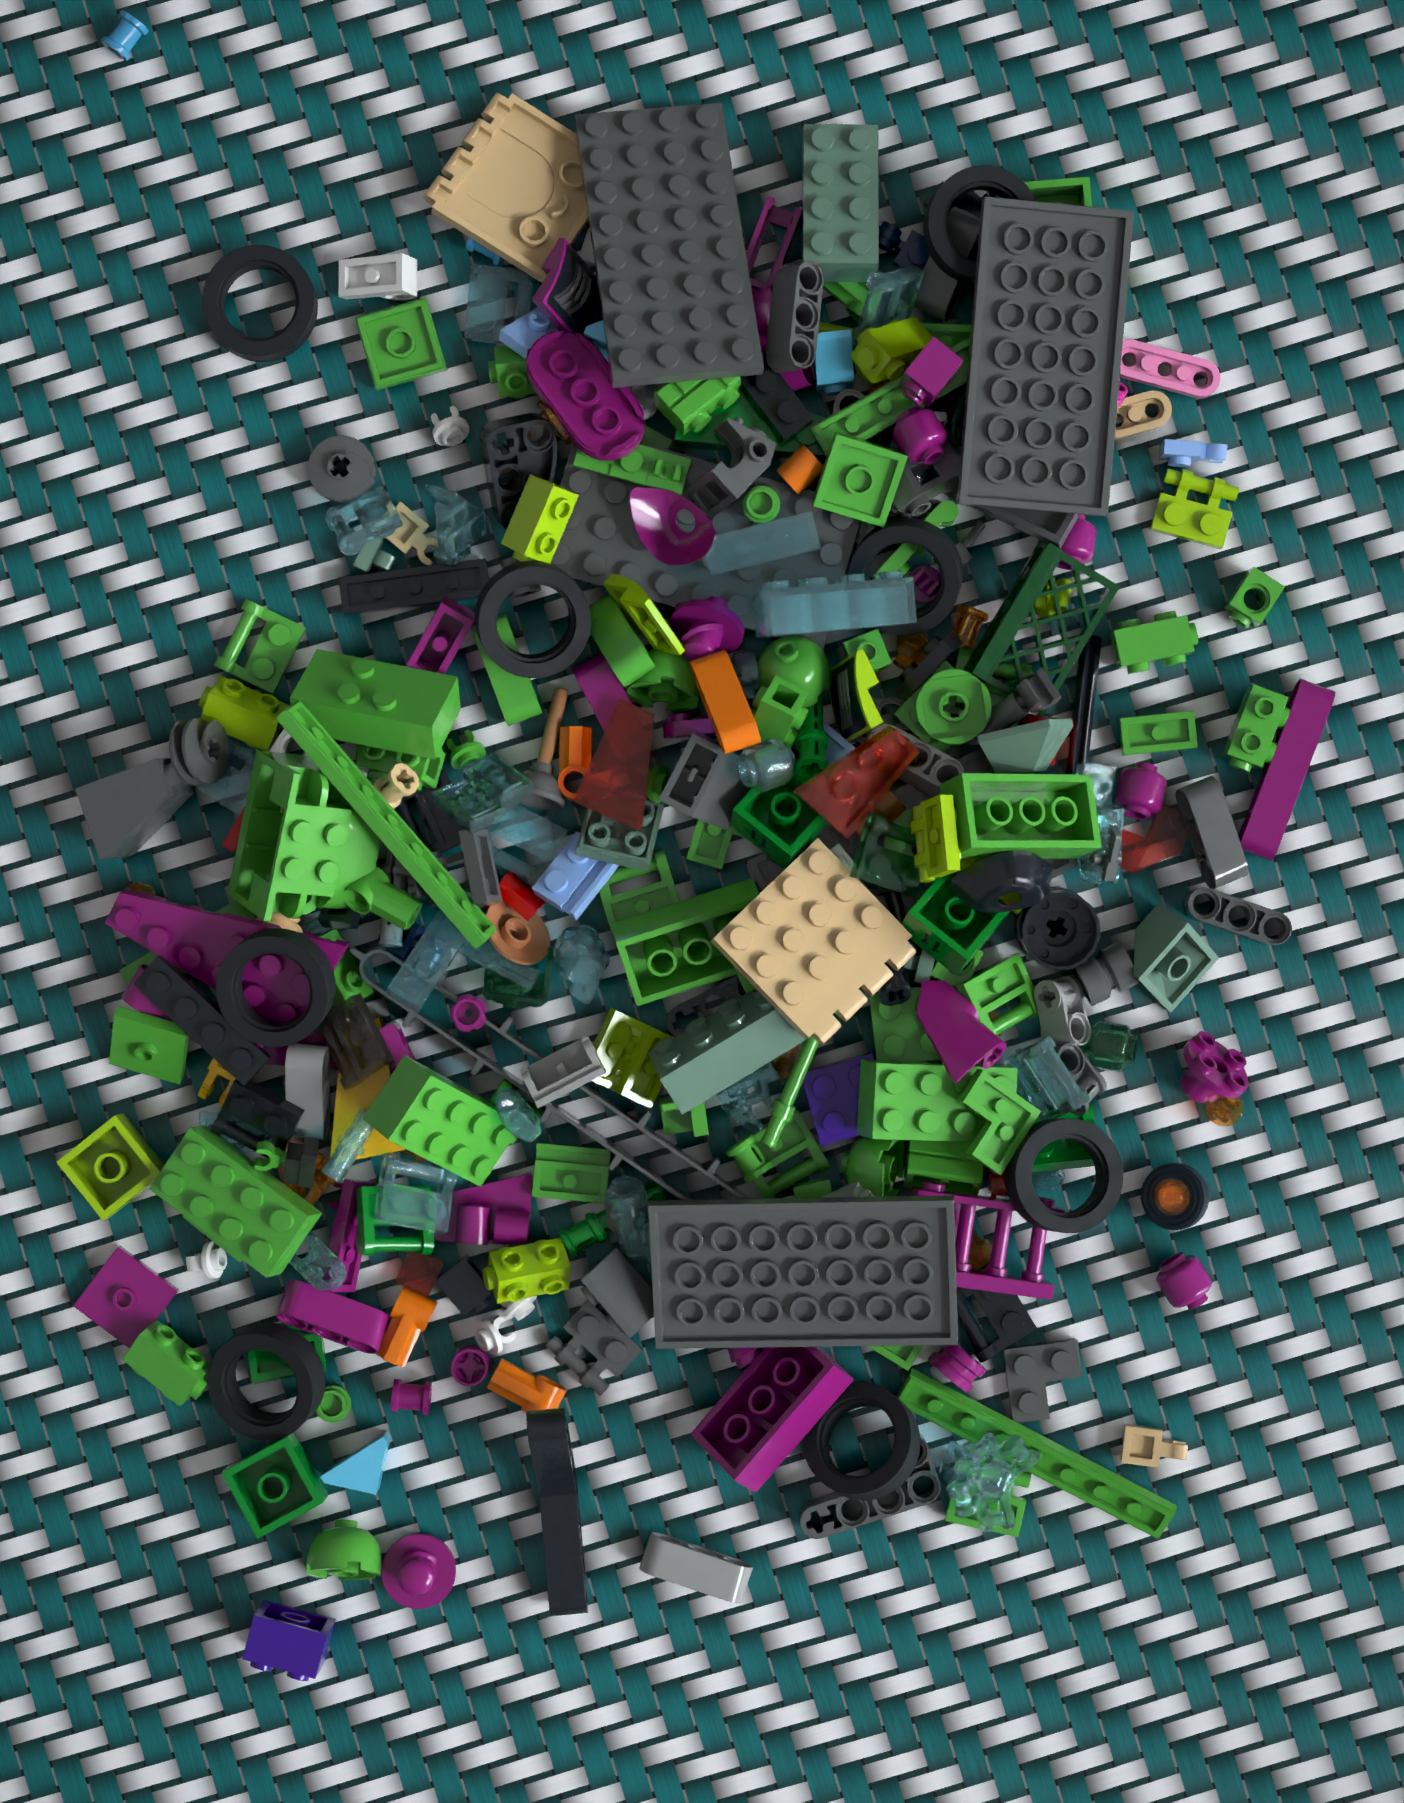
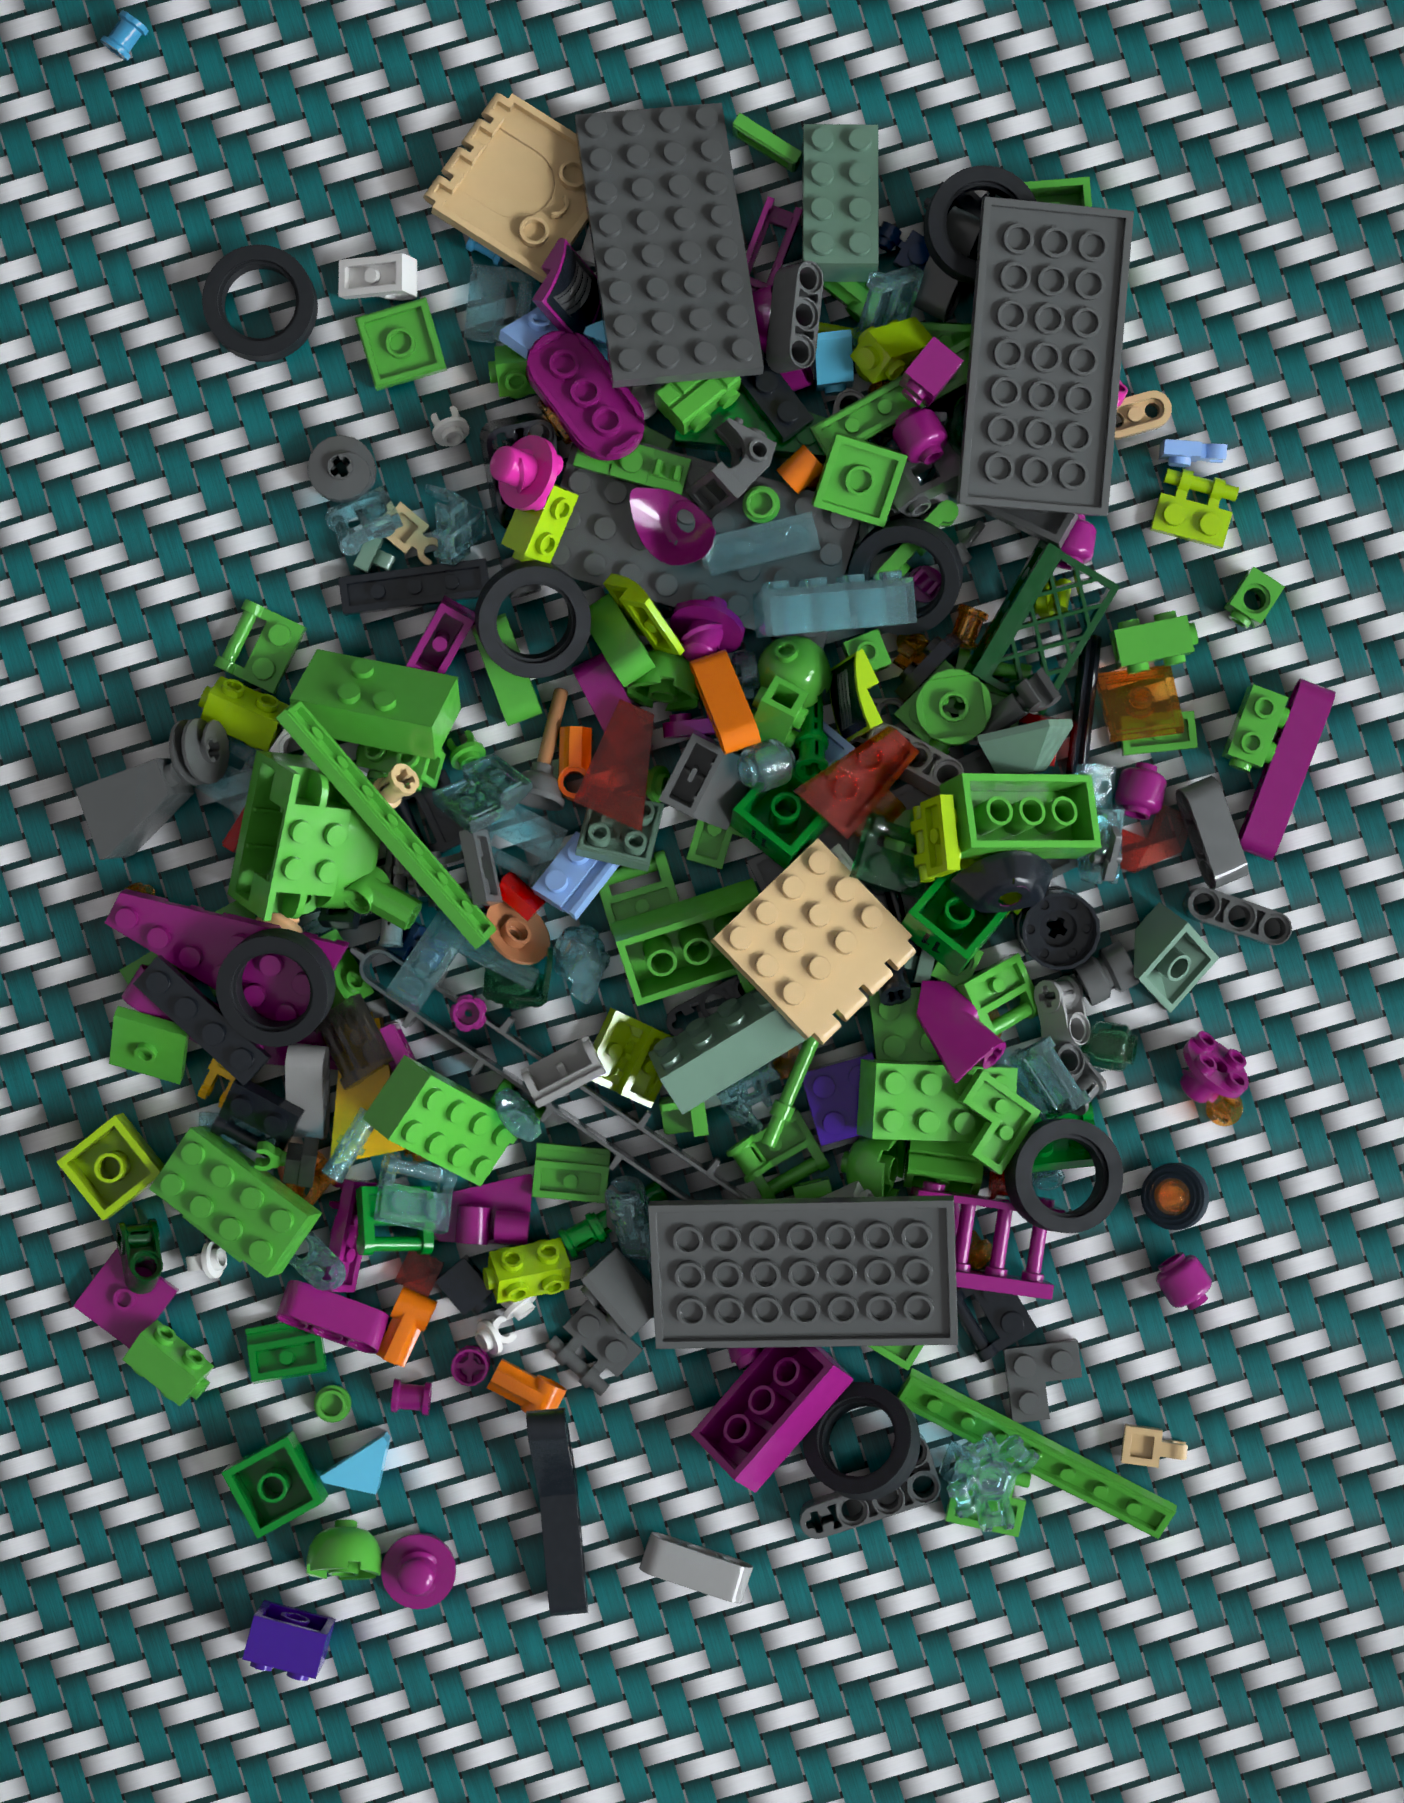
black tyre [207,1322,325,1441] -> none
magenta wheel [928,1345,987,1393] -> none
bright pink plate [1120,339,1220,399] -> none
none -> dark green piece [116,1218,163,1294]
none -> dark pink plate [490,435,563,511]
none -> bright green tile [732,112,802,172]
none -> clear orange plate [1097,665,1185,742]

